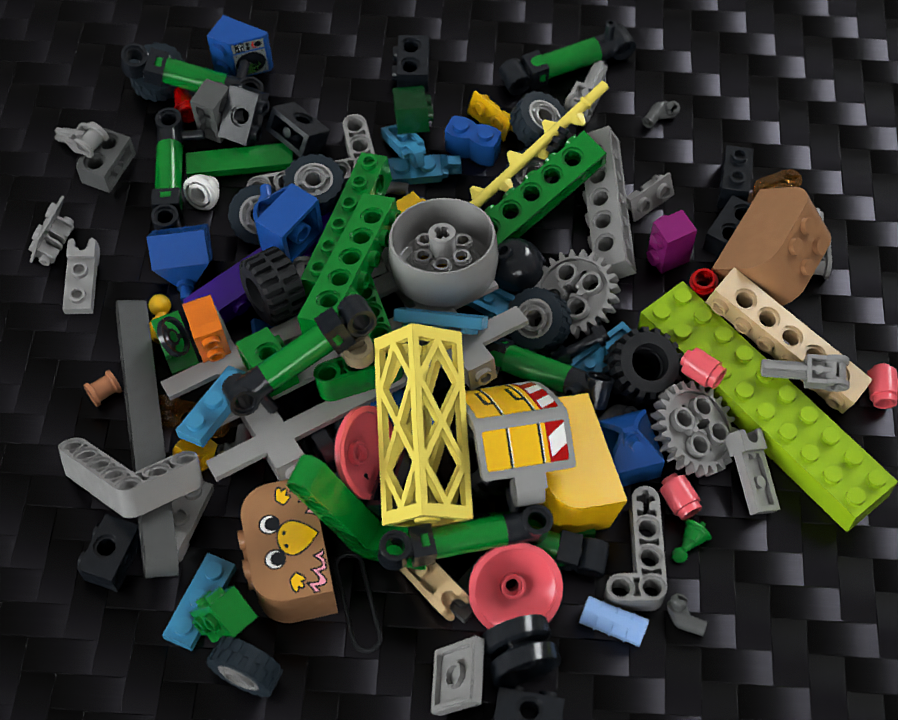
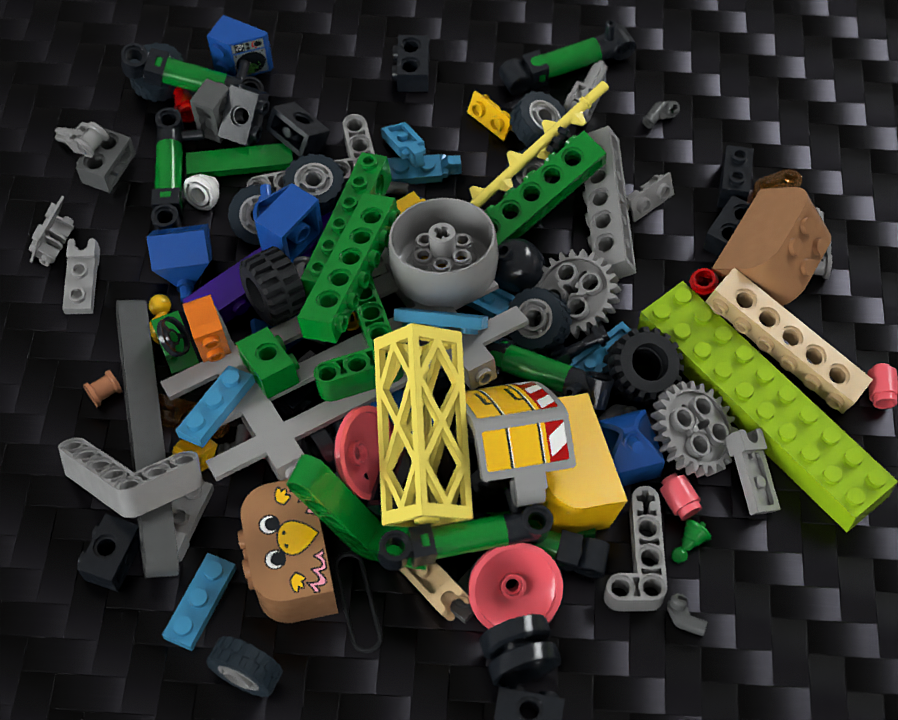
green brick [189,586,257,643] -> none
black piece [222,294,377,417] -> none
dark tan plate [340,335,375,369] -> none
dark green brick [392,86,434,134] -> none
light grey tile [431,636,484,716] -> none
blue brick [445,116,501,166] -> none
light blue axle [579,596,649,647] -> none
magenta brick [646,210,697,274] -> none
coral brick [680,347,727,389] -> none
light grey connector [760,354,850,392] -> none

